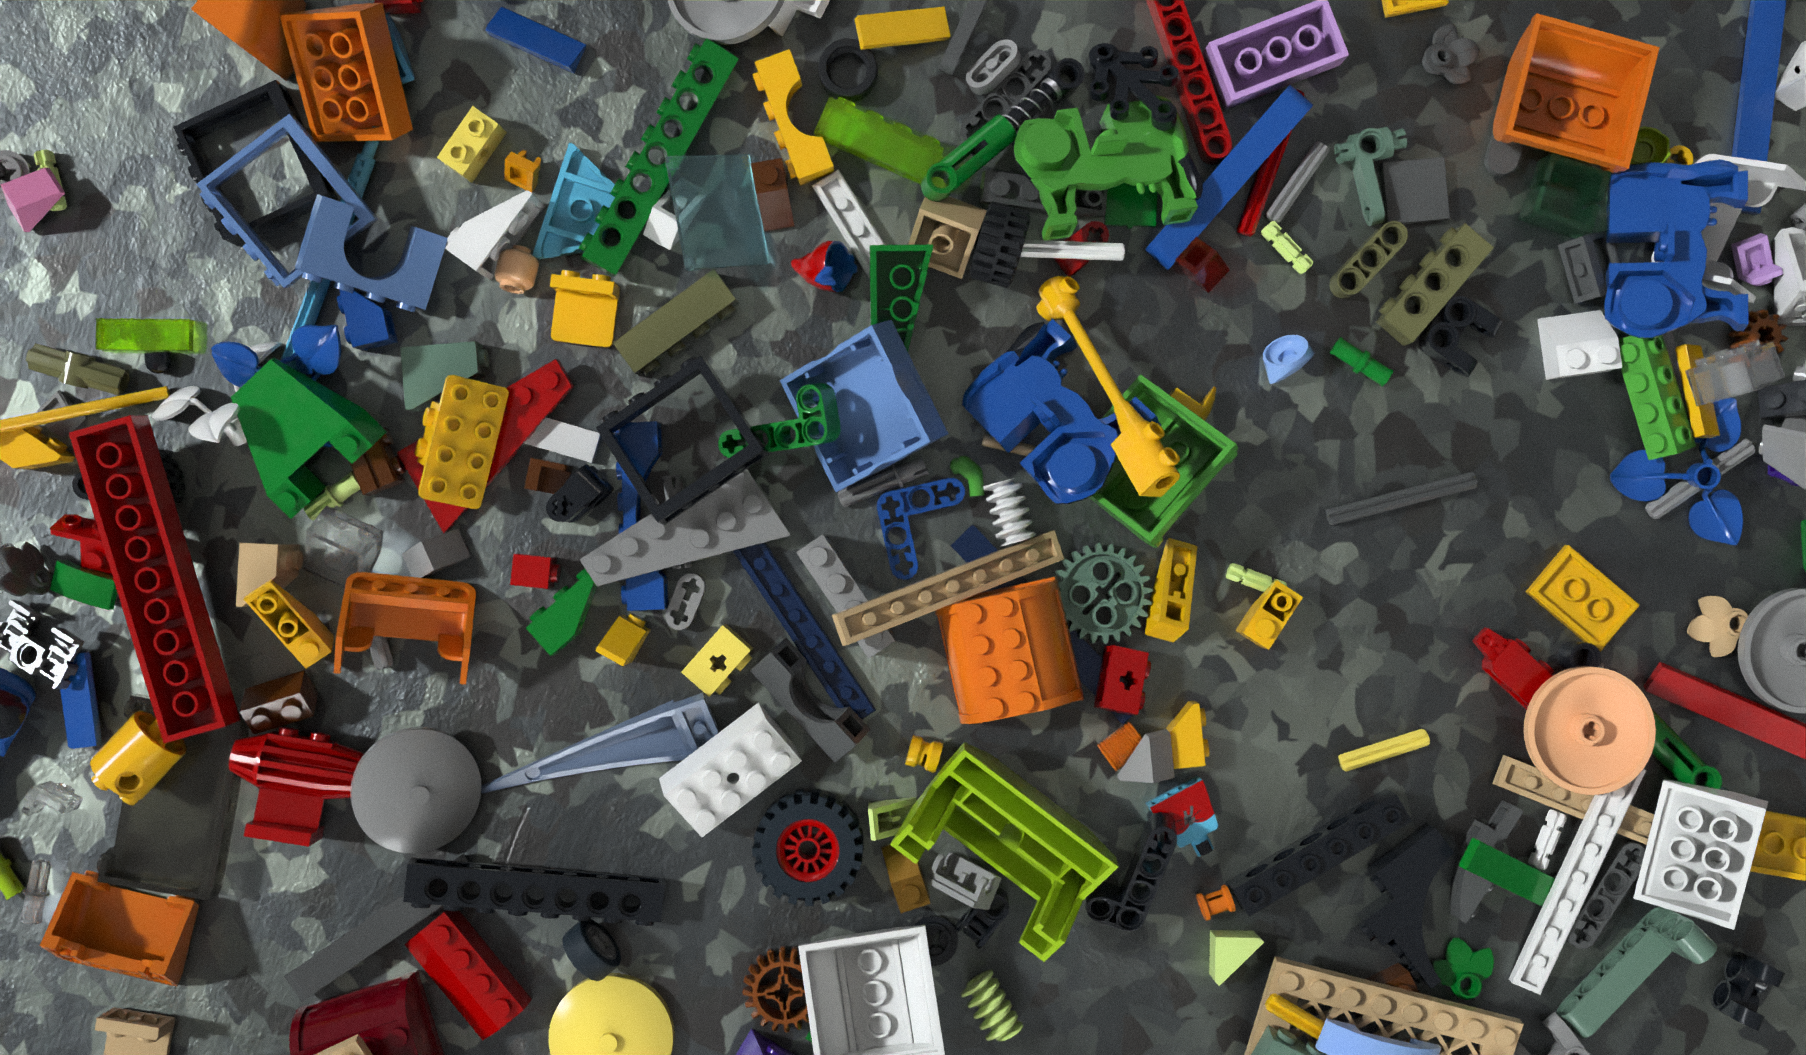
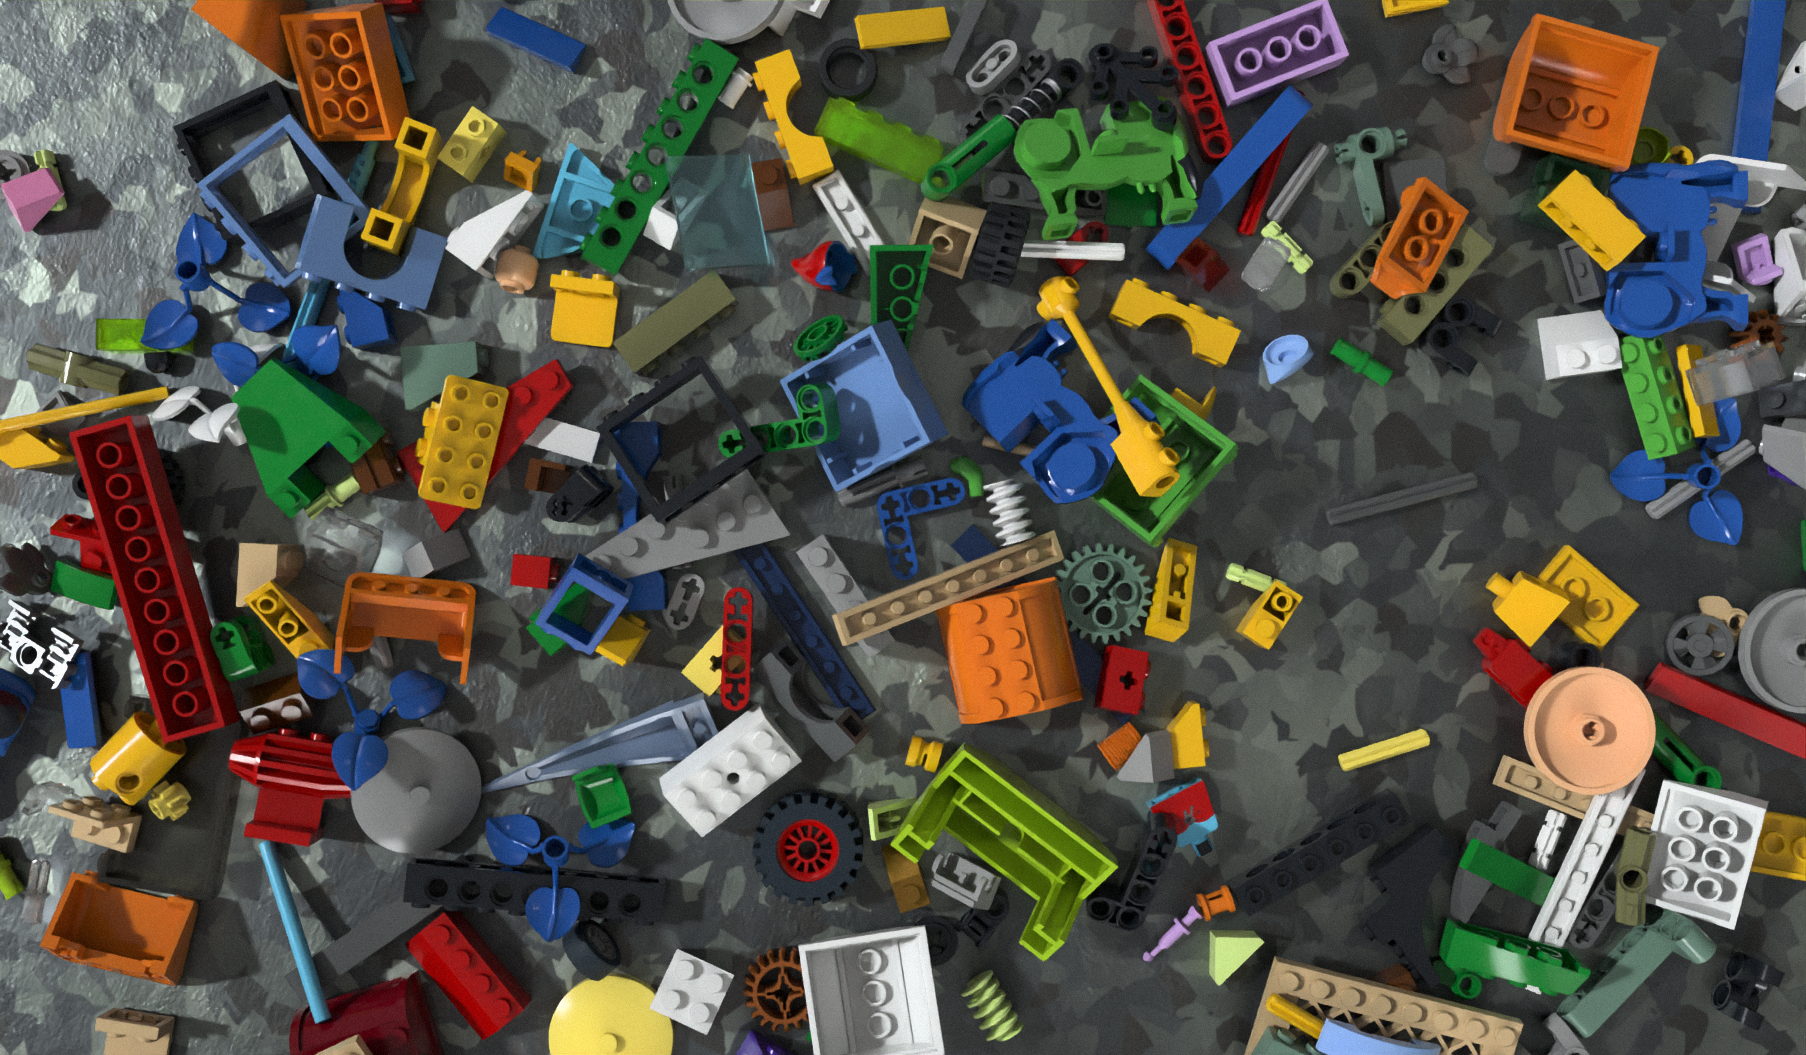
none -> tan bracket [48,796,142,853]
none -> blue plant [140,213,292,350]
none -> light yellow gear [148,780,191,821]
none -> green piece [210,614,275,682]
none -> medium azure piece [259,840,331,1024]
none -> blue plant [296,649,447,791]
none -> yellow arch [360,117,444,257]
none -> blue plant [486,814,635,942]
none -> blue window [535,553,634,656]
none -> green piece [571,763,632,829]
none -> white brick [649,949,734,1035]
none -> white pin [717,67,753,109]
none -> red beam [721,587,754,711]
none -> green wheel [793,315,848,362]
none -> yellow arch [1108,278,1241,368]
none -> lavender piece [1143,905,1203,962]
none -> clear gear [1242,236,1291,292]
none -> orange slope [1370,177,1469,300]
none -> green wedge [1438,918,1591,996]
none -> yellow torso [1485,571,1570,647]
none -> yellow brick [1537,169,1646,271]
none -> olive piece [1614,826,1657,926]
none -> dark grey piece [1665,613,1735,676]

